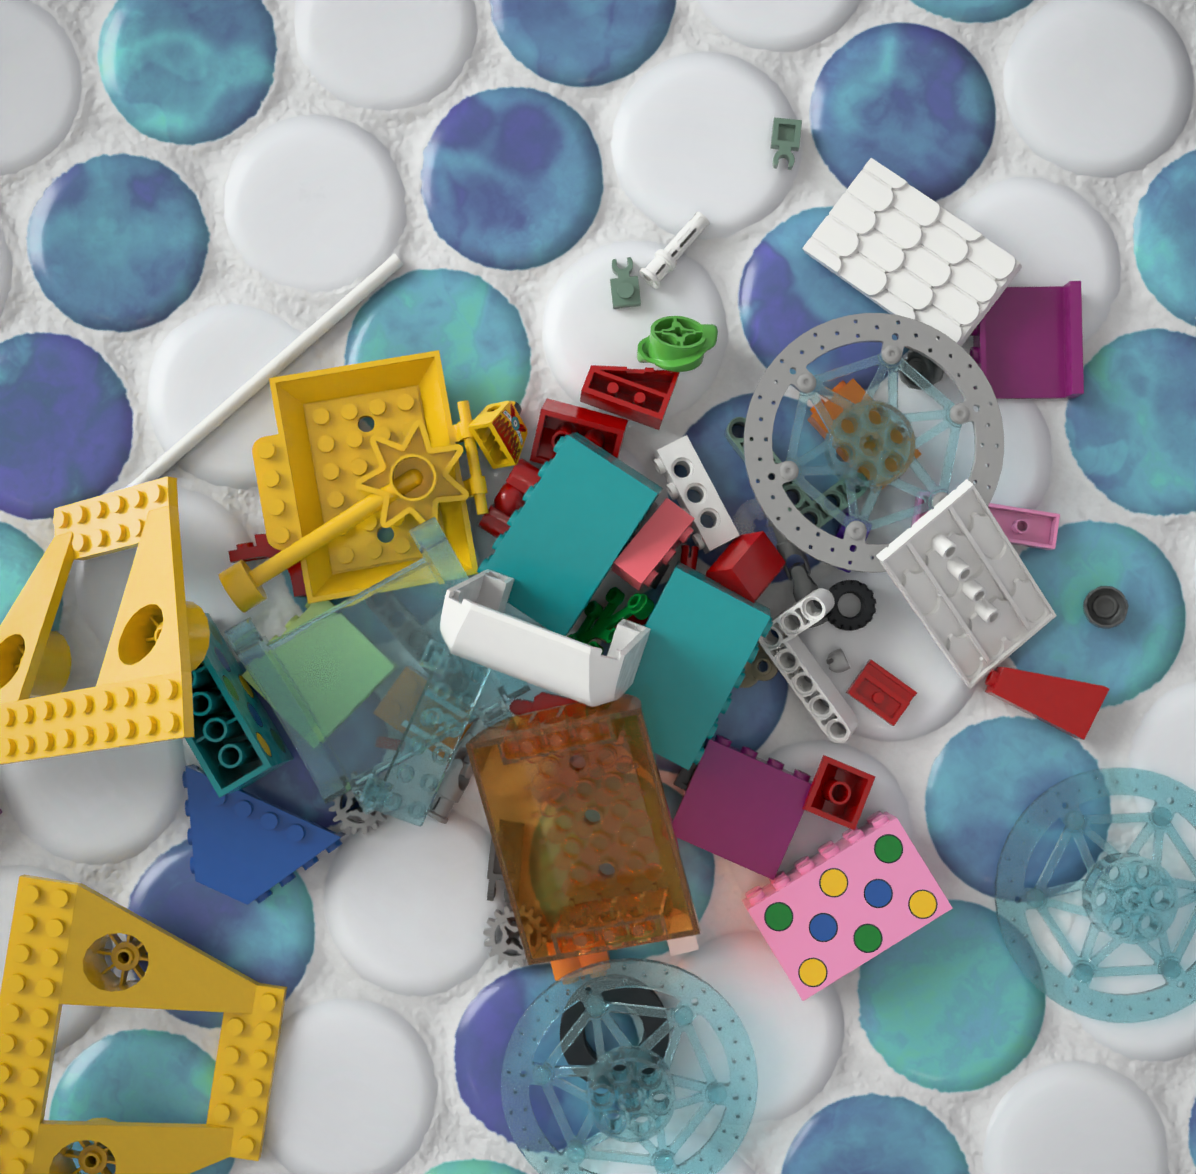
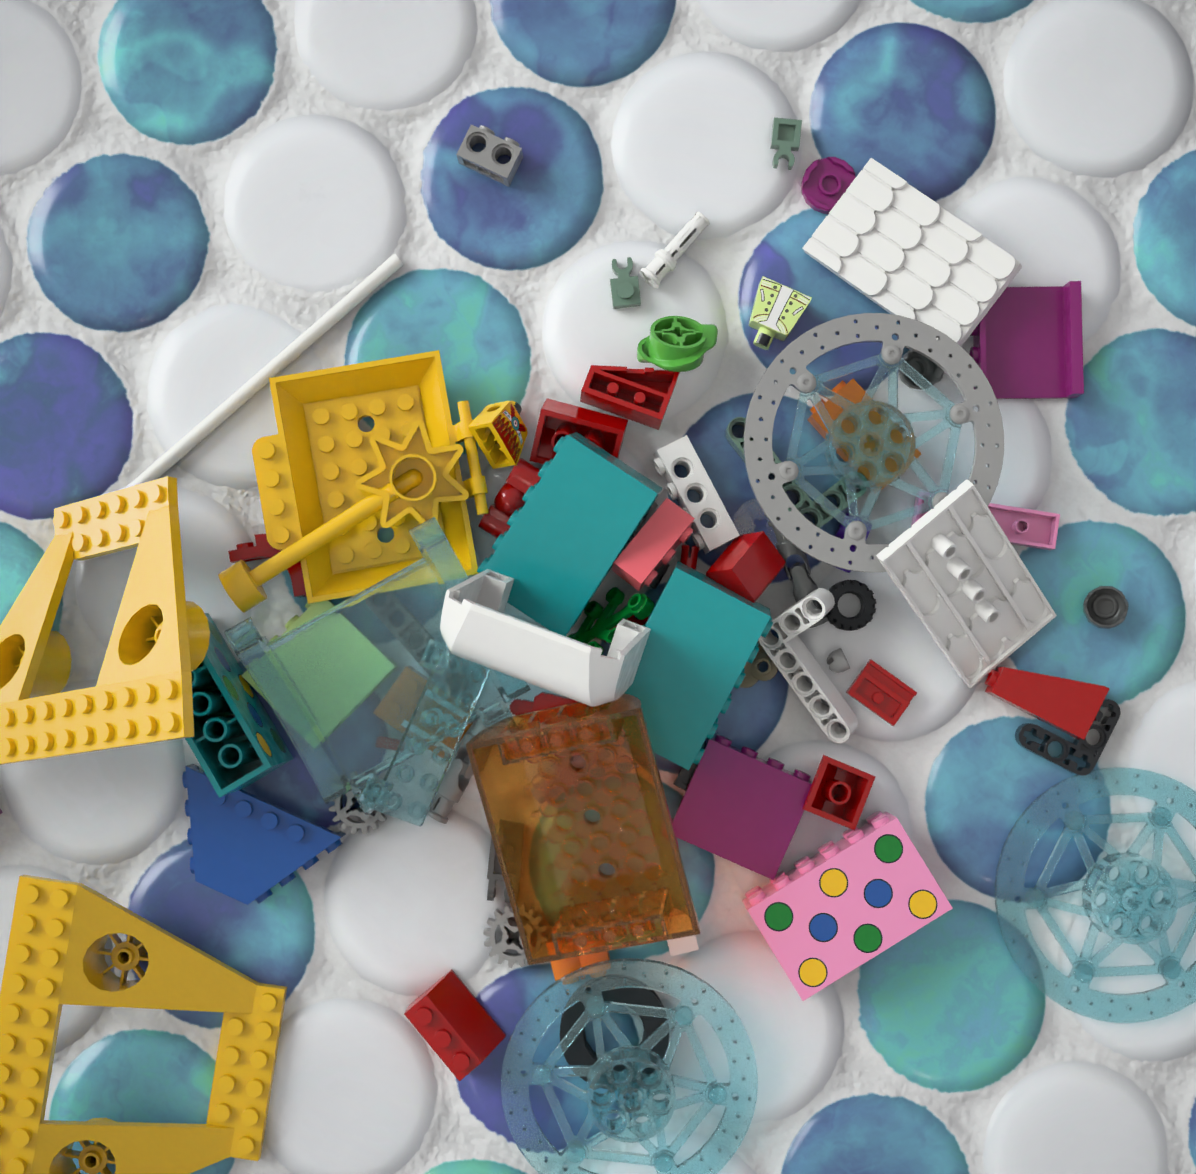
none -> red slope [404,969,506,1081]
none -> light grey brick [456,124,523,187]
none -> torso [749,276,812,350]
none -> magenta tile [801,157,856,214]
none -> black beam [1015,699,1121,776]

